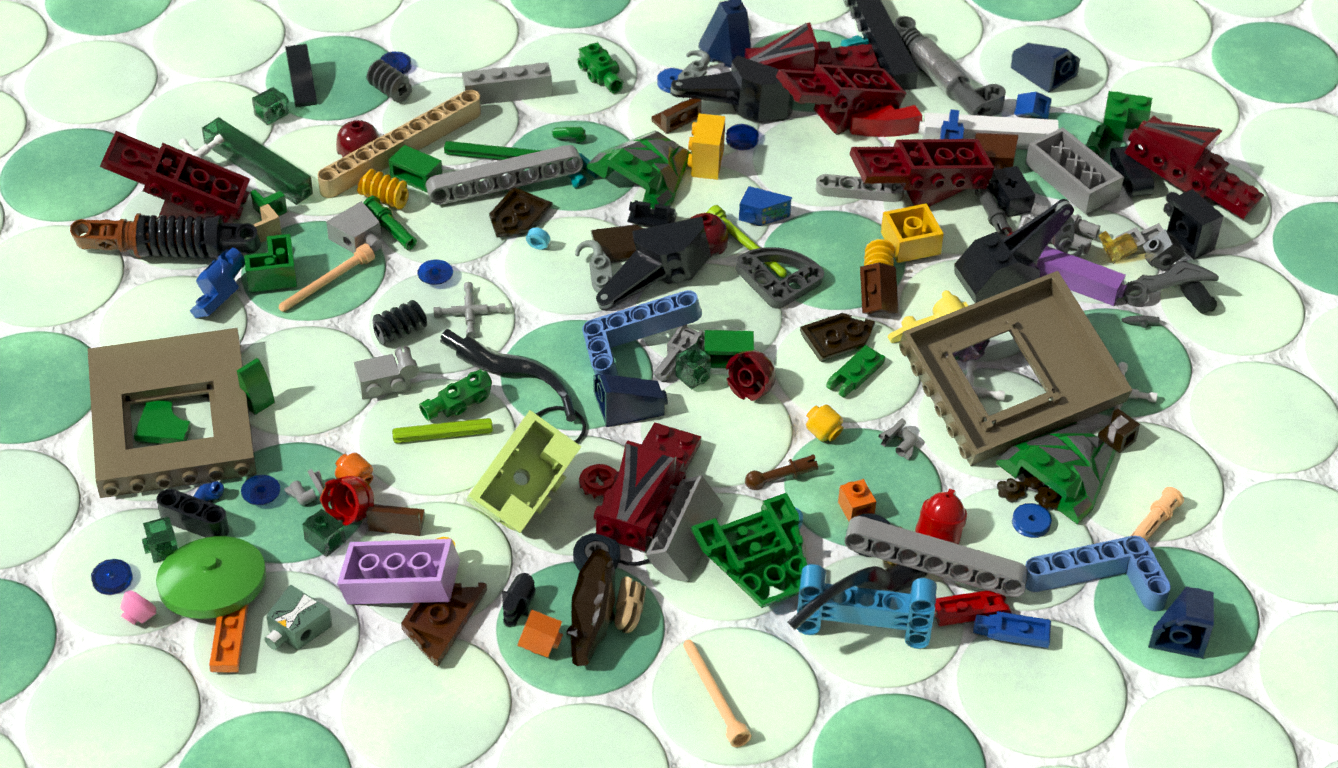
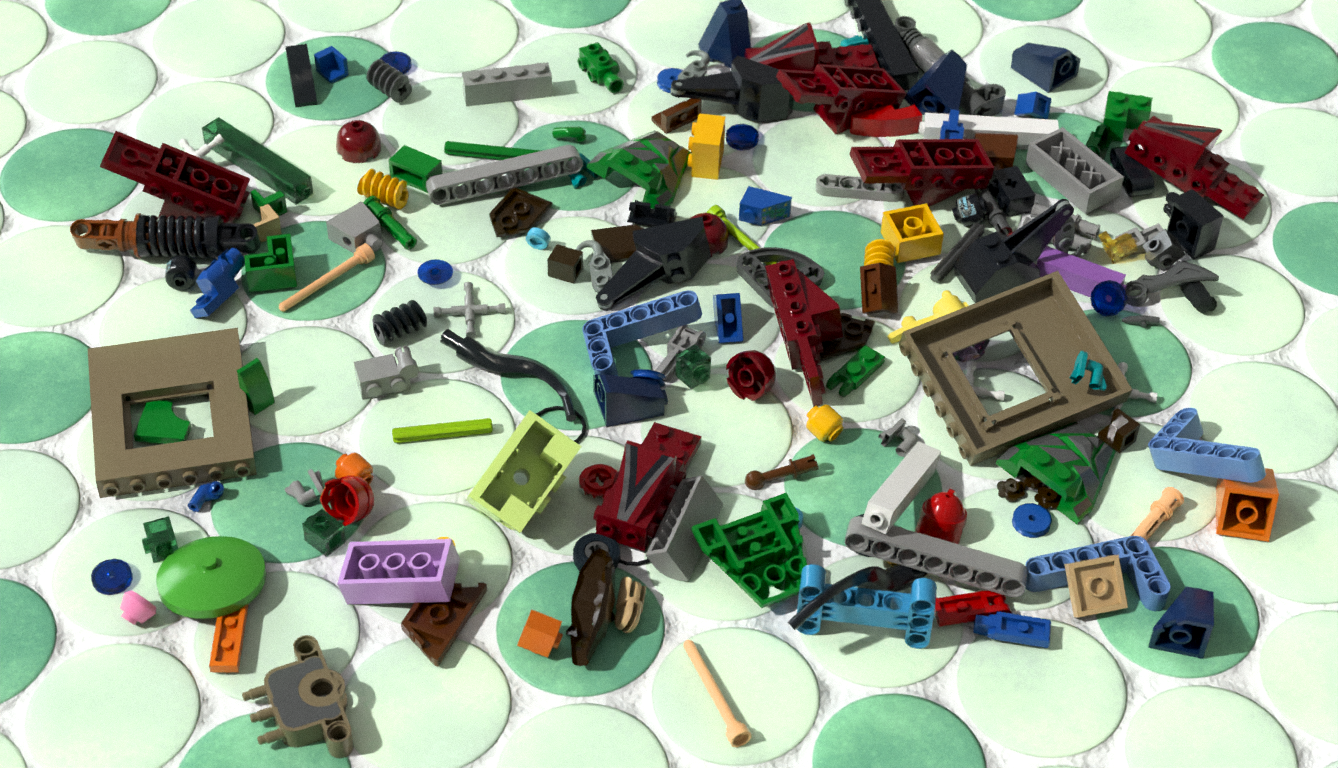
black beam [157,489,229,538] -> none
clear blue piece [241,475,280,505] -> none
clear green brick [252,87,289,126] -> none
sand green torso [264,584,332,650] -> none
tan beam [318,90,481,198] -> none
reddish brown panel [366,504,425,536] -> none
green brick [419,369,492,421] -> none
black arm [502,573,536,627] -> none
green piece [704,330,754,369] -> none
orange brick [838,479,876,521] -> none
none -> black head [165,255,198,291]
none -> dark tan piece [242,635,354,758]
none -> blue panel [314,46,349,83]
none -> dark brown panel [547,245,583,284]
none -> blue piece [630,369,667,387]
none -> blue slope [713,293,743,343]
none -> dark red wedge [765,259,843,407]
none -> white brick [861,441,942,534]
none -> dark blue slope [904,49,967,115]
none -> dark grey axle [930,222,985,283]
none -> black head [952,193,988,227]
none -> tan plate [1064,555,1128,618]
none -> teal piece [1069,351,1107,391]
none -> clear blue piece [1090,280,1127,317]
none -> medium blue beam [1148,408,1266,483]
none -> orange slope [1216,468,1279,542]

